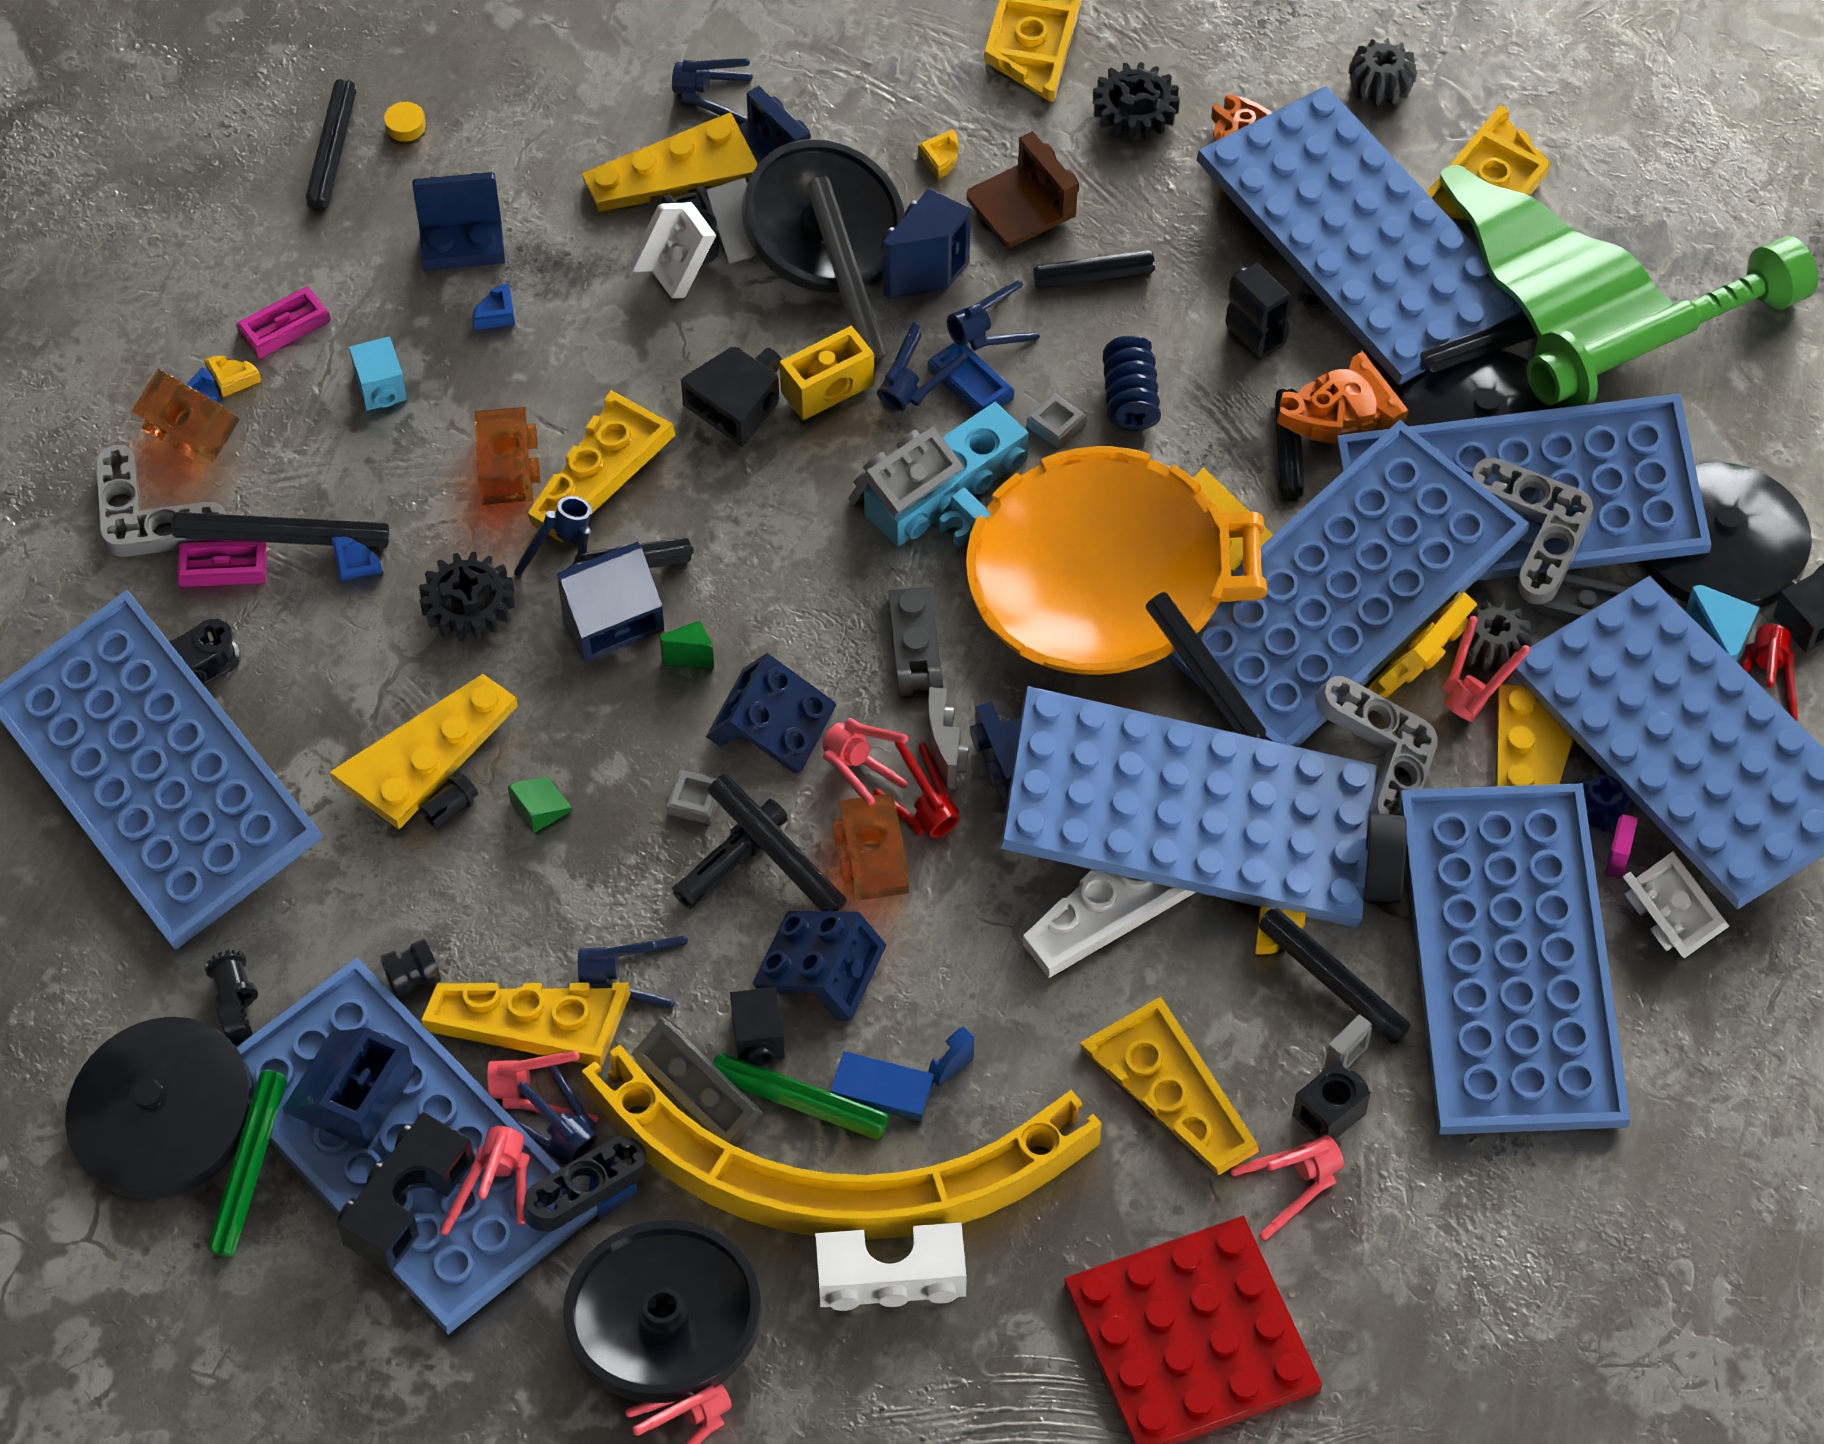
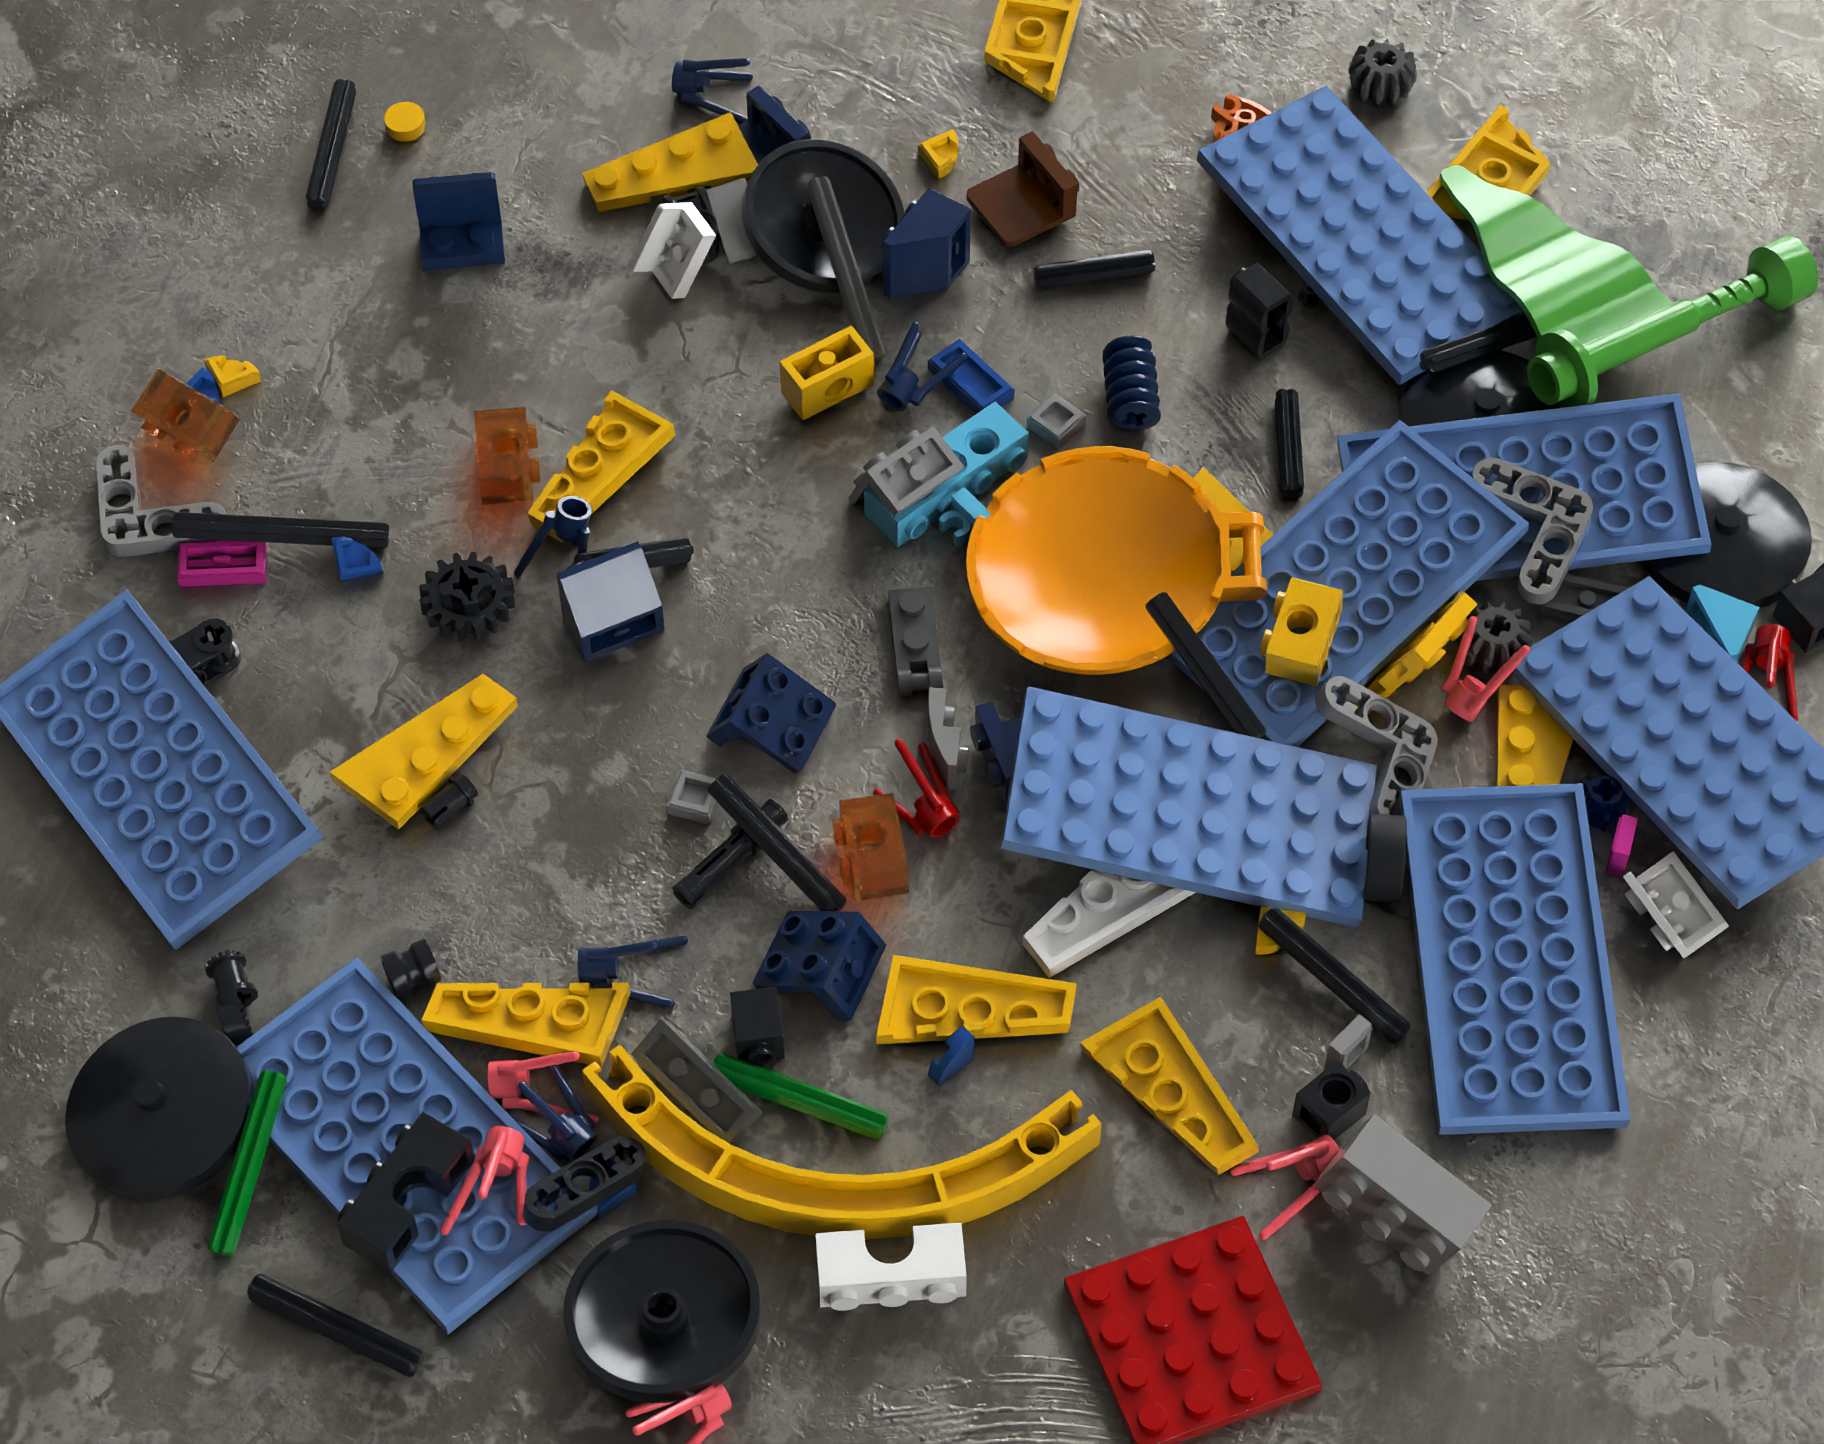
dark pink tile [236,286,331,359] -> none
dark blue slope [283,1027,415,1149] -> none
medium azure brick [349,336,407,411] -> none
blue tile [472,284,515,330] -> none
green slope [508,776,572,833] -> none
green slope [659,621,715,669] -> none
black torso [681,347,782,447] -> none
coral plant [823,718,908,805] -> none
blue tile [830,1051,934,1122] -> none
dark blue plant [947,280,1040,351] -> none
black gear [1092,62,1180,140] -> none
orange piece [1277,352,1409,444] -> none
none -> black axle [247,1274,424,1377]
none -> yellow wing [876,955,1077,1045]
none -> yellow brick [1260,577,1343,687]
none -> light grey brick [1313,1114,1492,1276]

